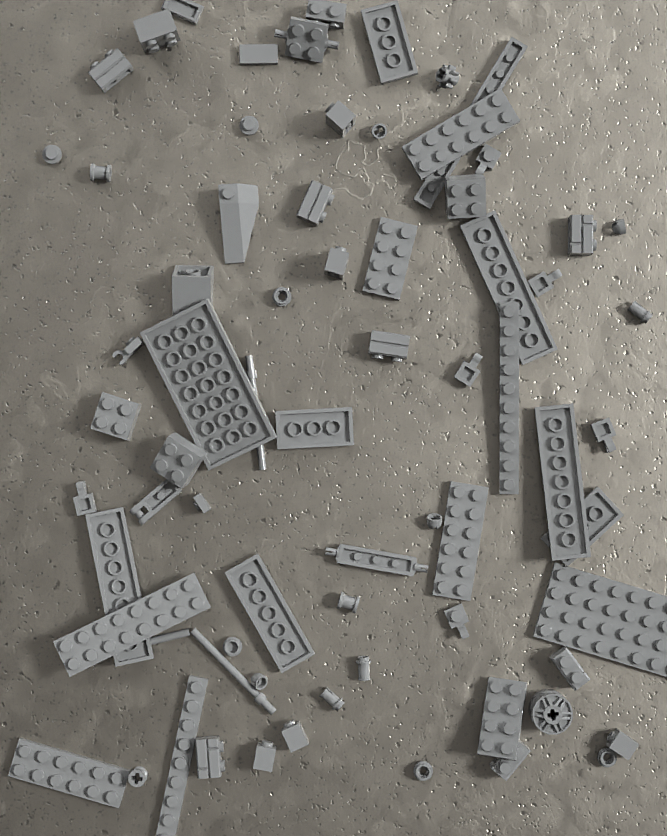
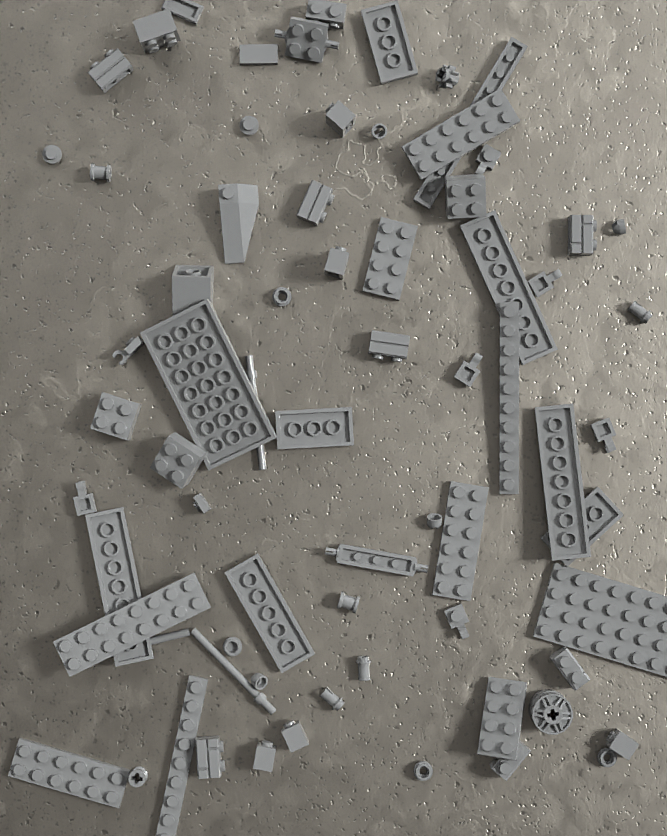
light grey plate [129,479,182,526] -> none

